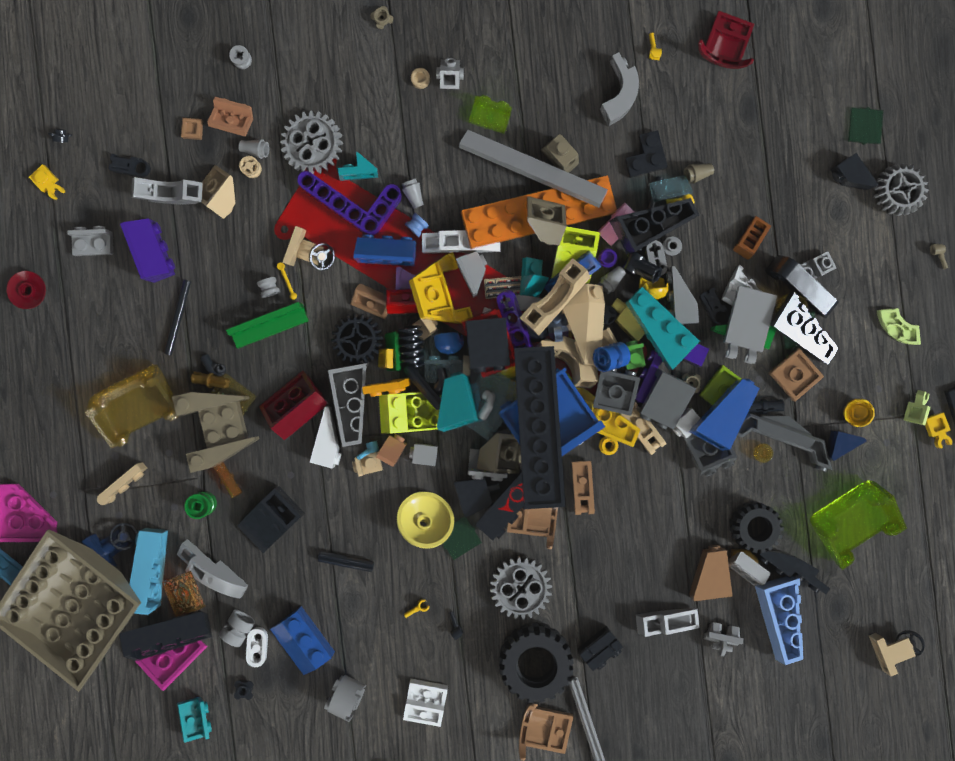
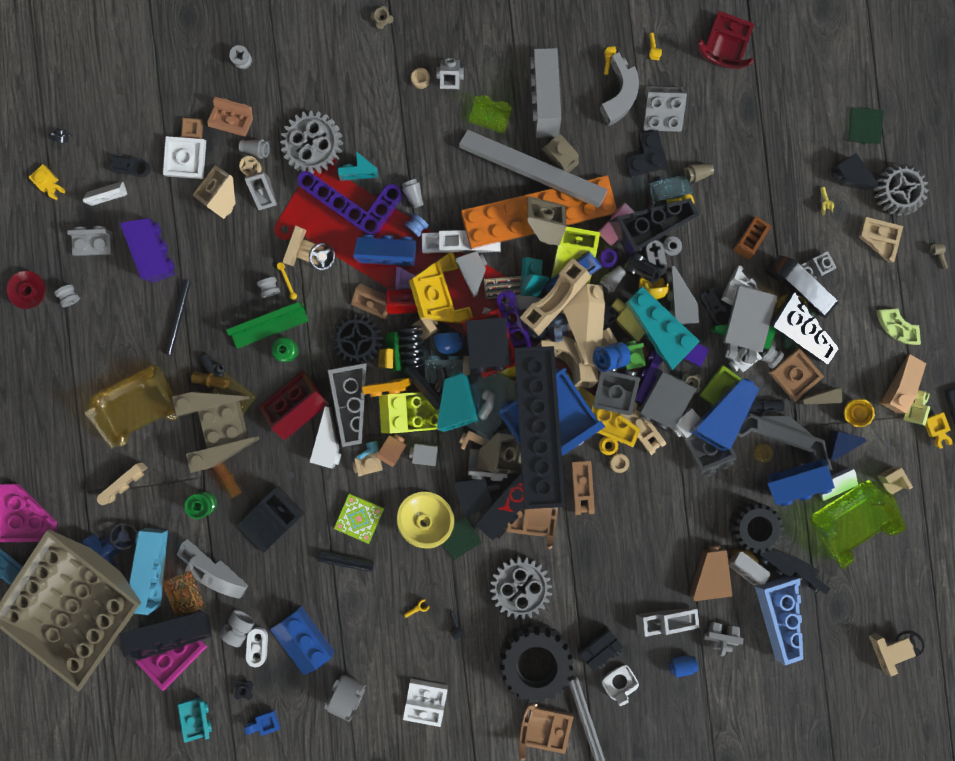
light grey arch [131,177,203,204] -> none
none -> light grey wheel [54,284,80,307]
none -> white slope [83,181,127,206]
none -> white plate [163,136,206,179]
none -> blue plate [244,709,281,736]
none -> light grey slope [245,172,277,210]
none -> green head [271,337,299,362]
none -> lime tile [334,493,384,544]
none -> light nougat bracket [459,430,490,449]
none -> light grey wedge [530,48,561,138]
none -> white piece [602,665,639,706]
none -> yellow hand [604,46,616,75]
none -> tan tile [609,453,629,473]
none -> light grey bracket [644,86,687,132]
none -> blue brick [668,655,699,678]
none -> white brick [728,347,762,373]
none -> light grey wheel [760,344,784,369]
none -> blue brick [768,458,835,506]
none -> dark tan slope [797,387,842,404]
none -> slope [819,468,858,501]
none -> light yellow hand [820,187,834,215]
none -> tan wing [858,217,903,263]
none -> tan panel [877,466,913,495]
none -> light nougat slope [880,354,926,414]

